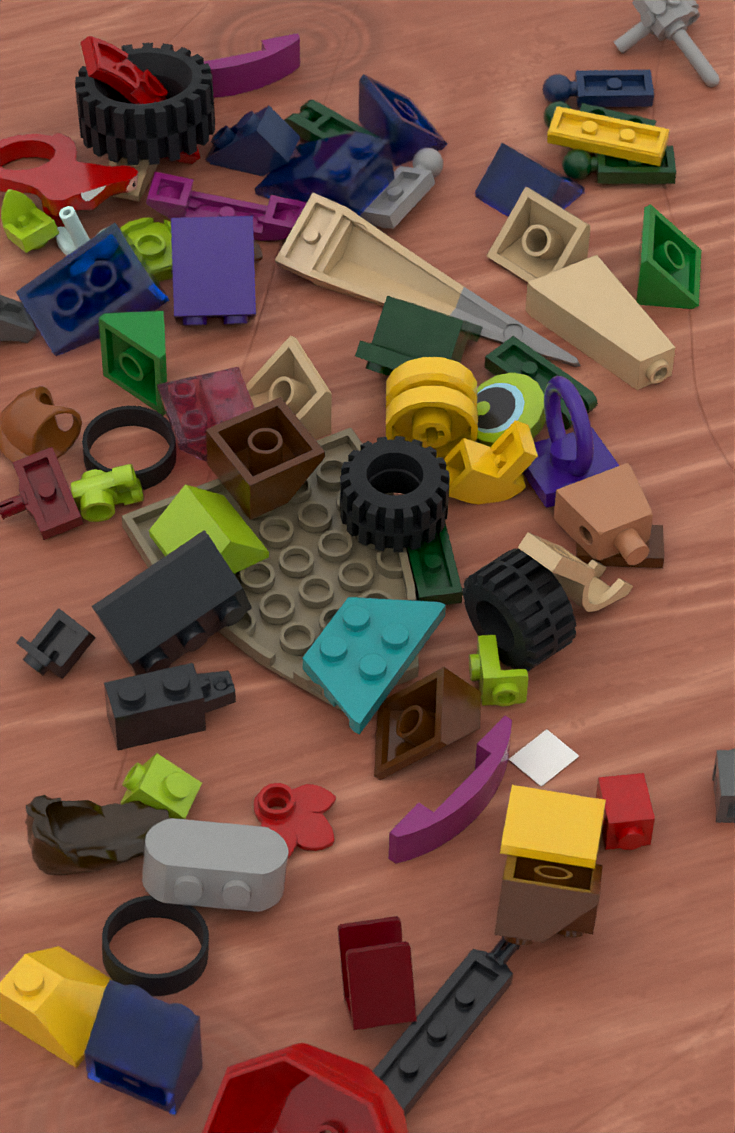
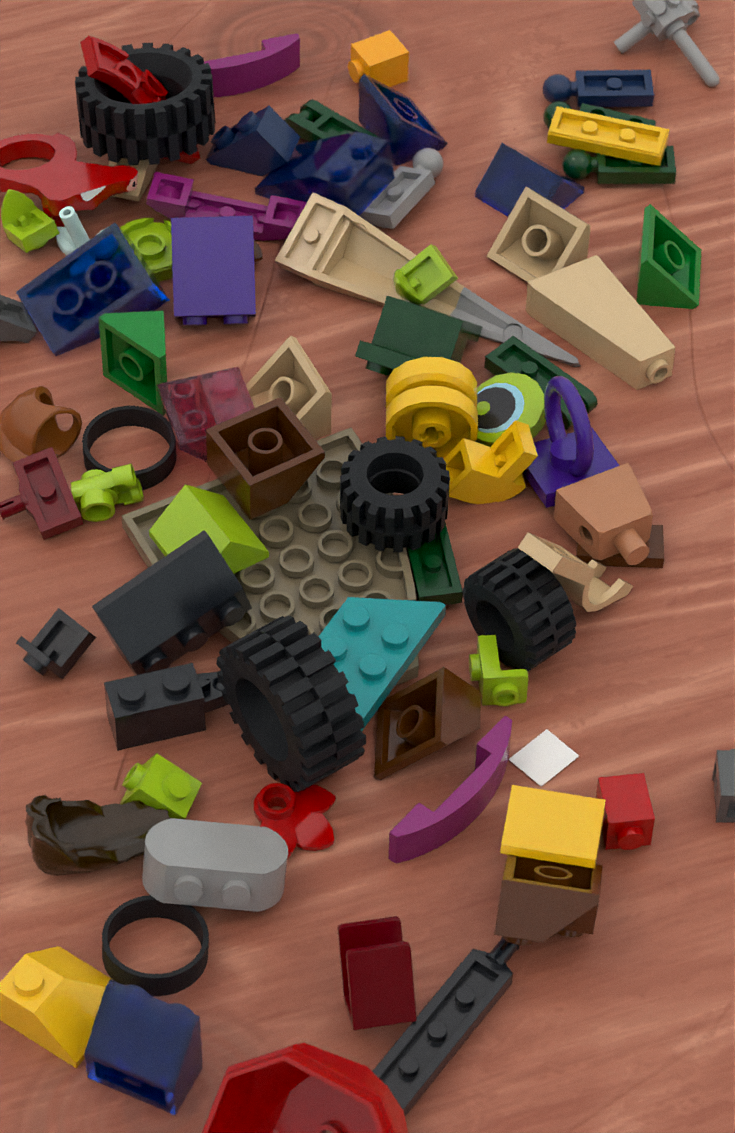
none -> black tyre [216,616,366,792]
none -> light orange brick [348,30,409,95]
none -> lime plate [393,244,458,305]

